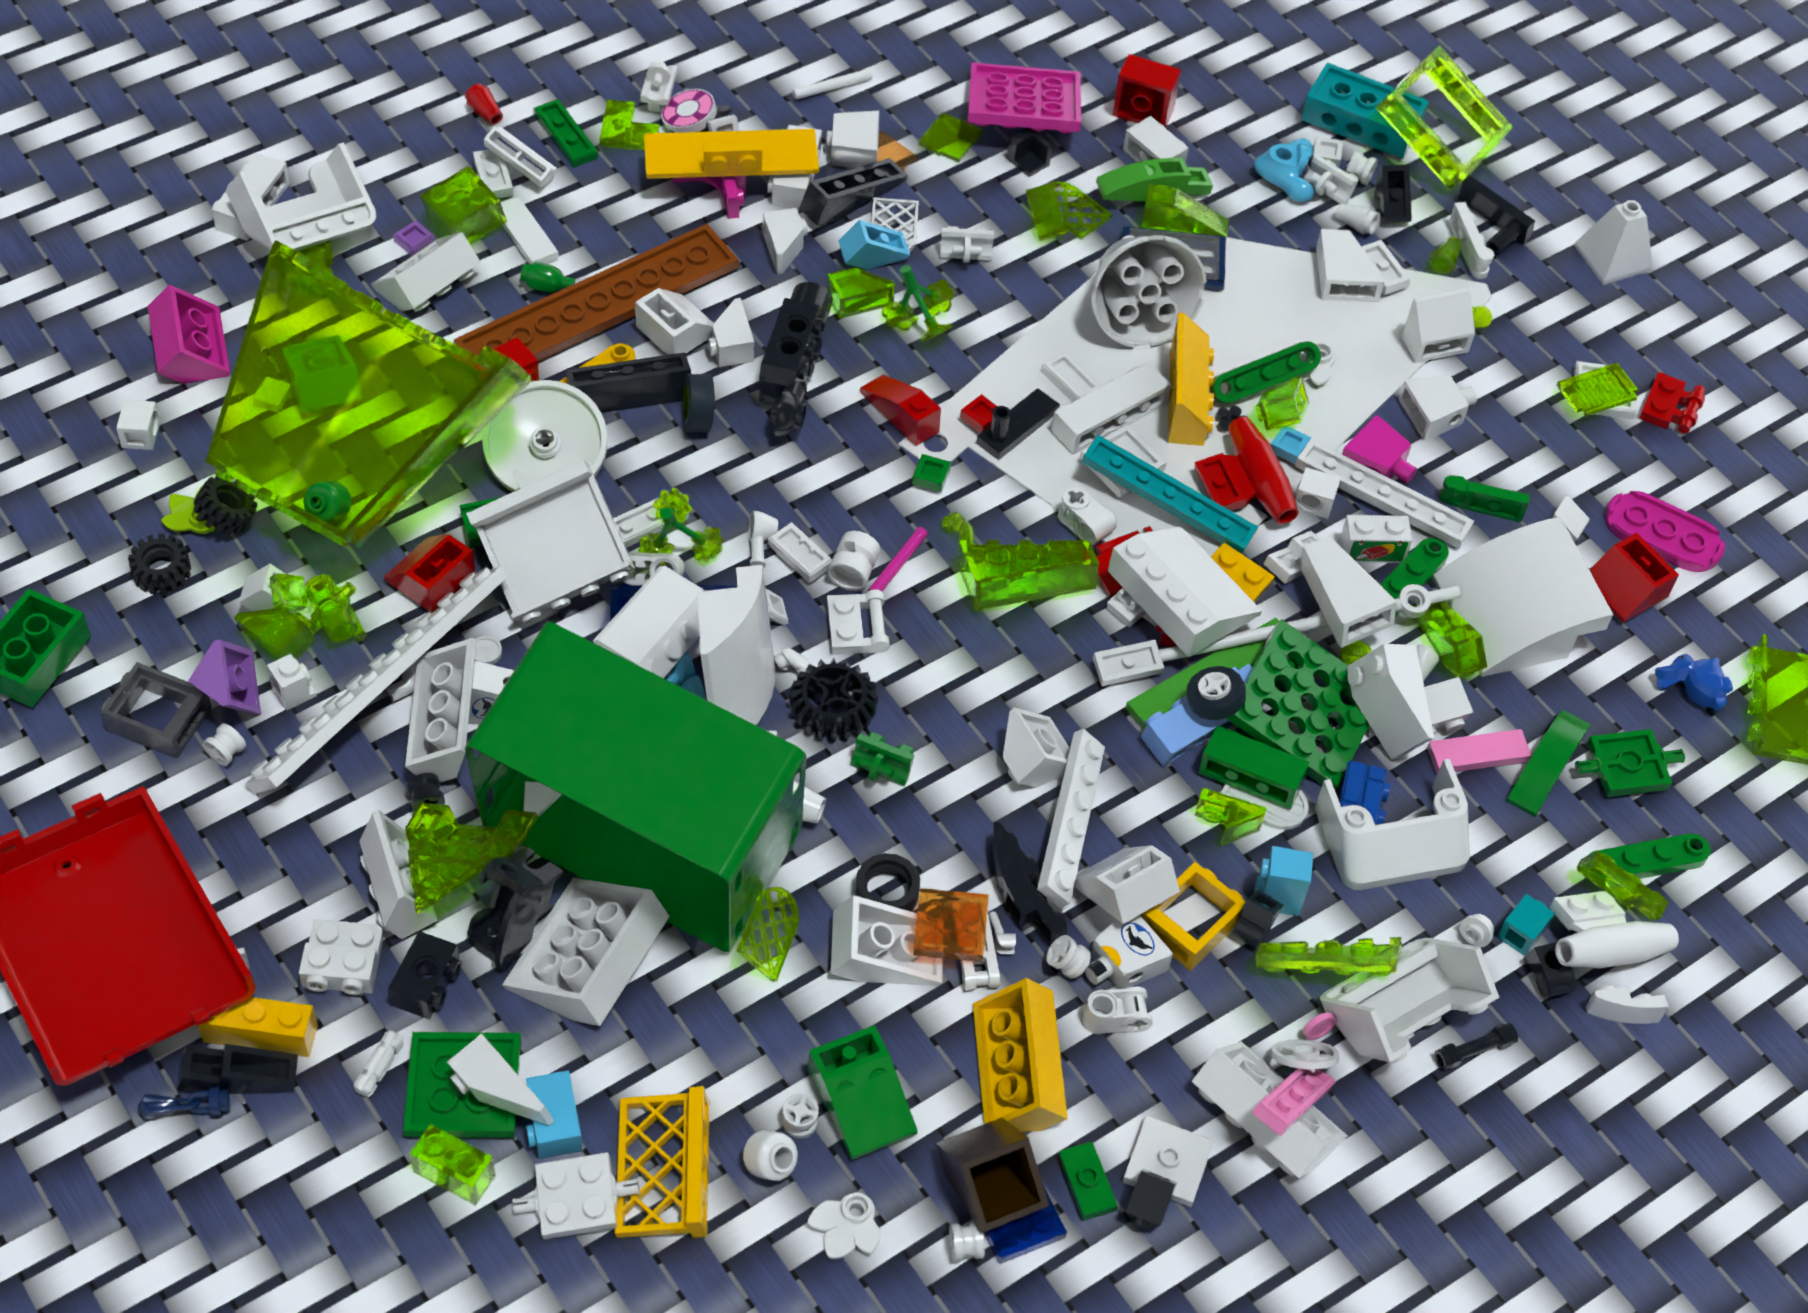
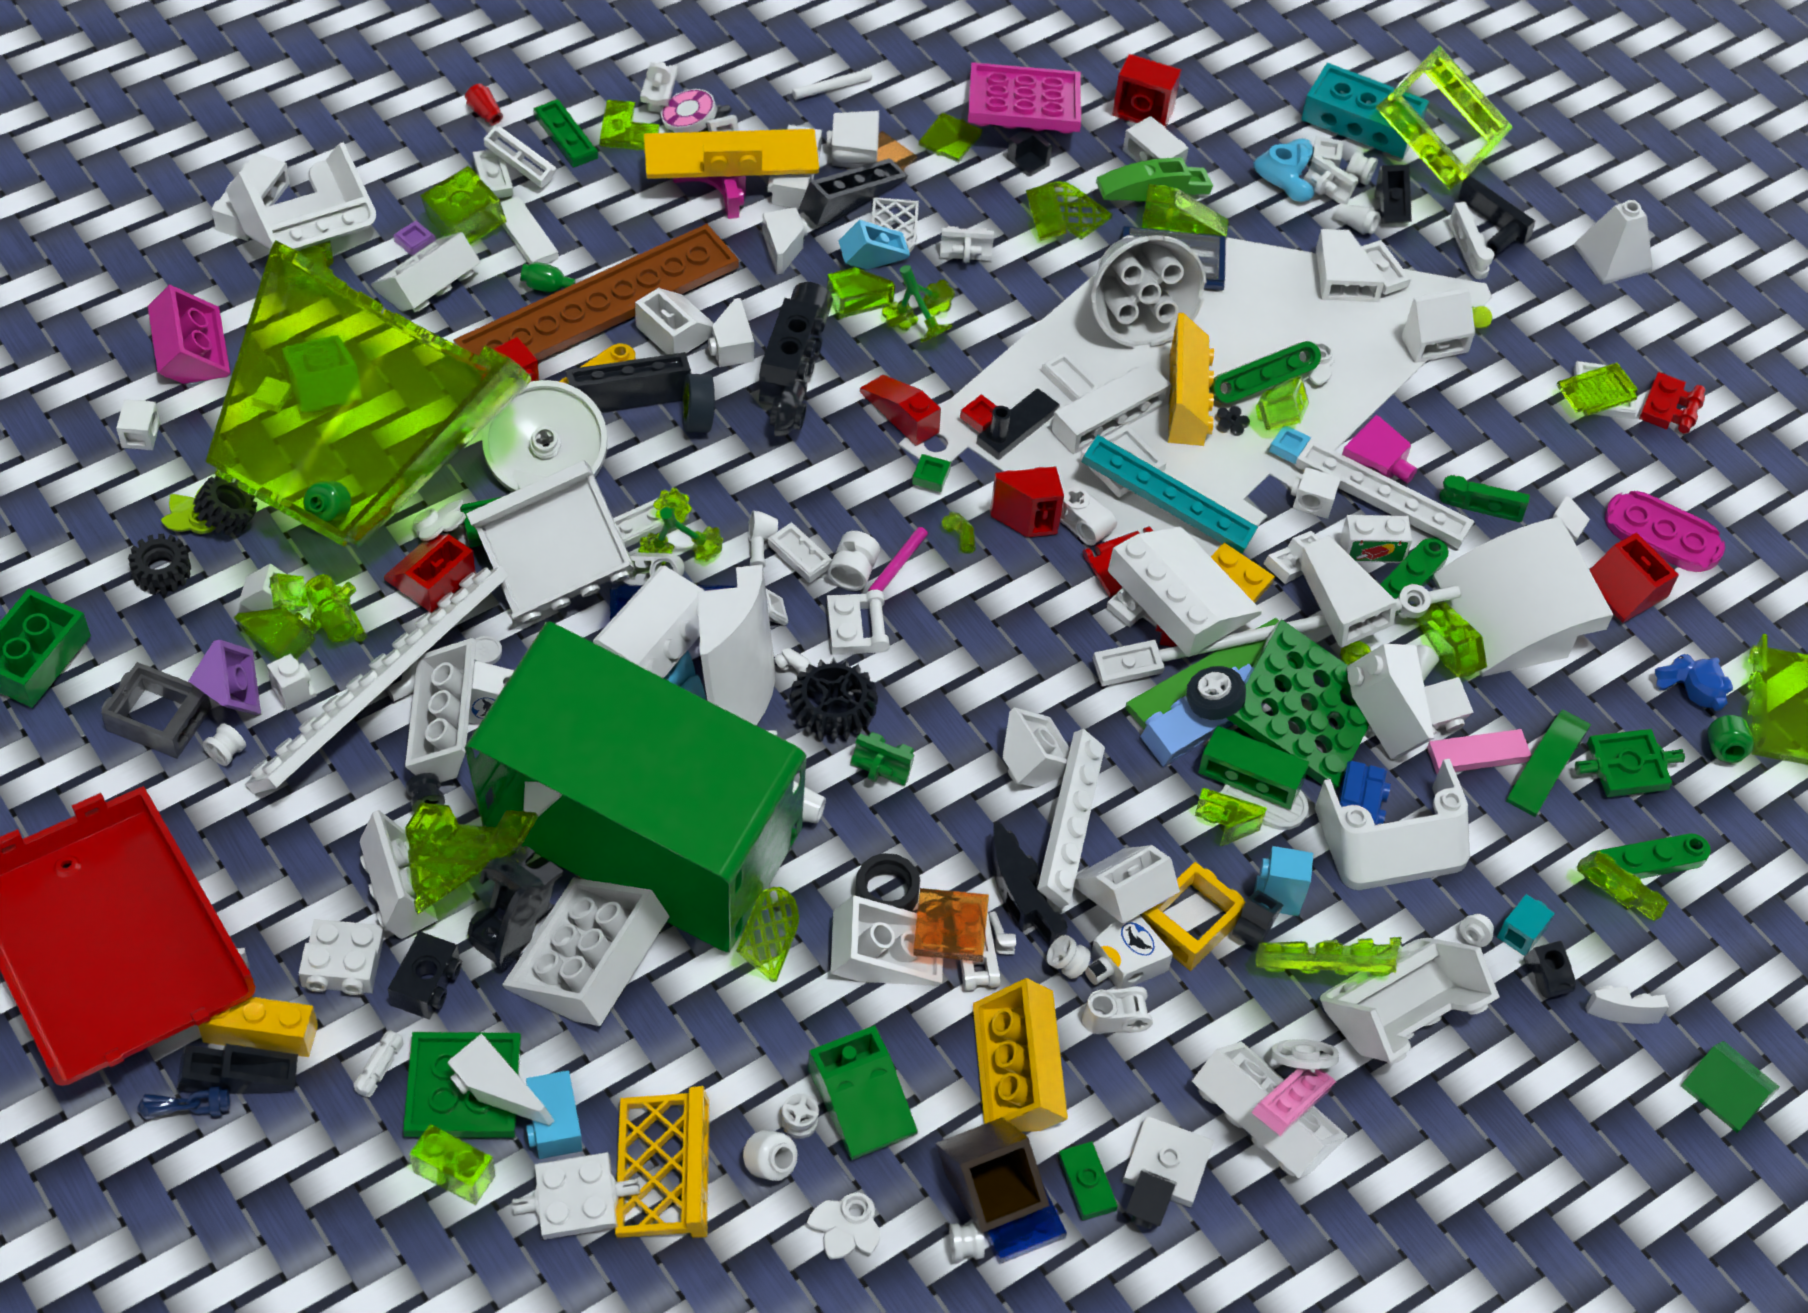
clear neon green wedge [958,540,1099,611] -> none
red plate [1194,417,1299,525] -> none
bright pink piece [1303,1012,1337,1040] -> none
white torso [1399,375,1477,441] -> none
clear neon green cone [1429,237,1462,274] -> none
black bar [1434,1023,1518,1070] -> none
white plate [1550,891,1679,968] -> none
none -> white plate [413,499,466,541]
none -> red slope [990,466,1064,537]
none -> green slope [1681,1041,1780,1133]
none -> green head [1707,715,1754,763]

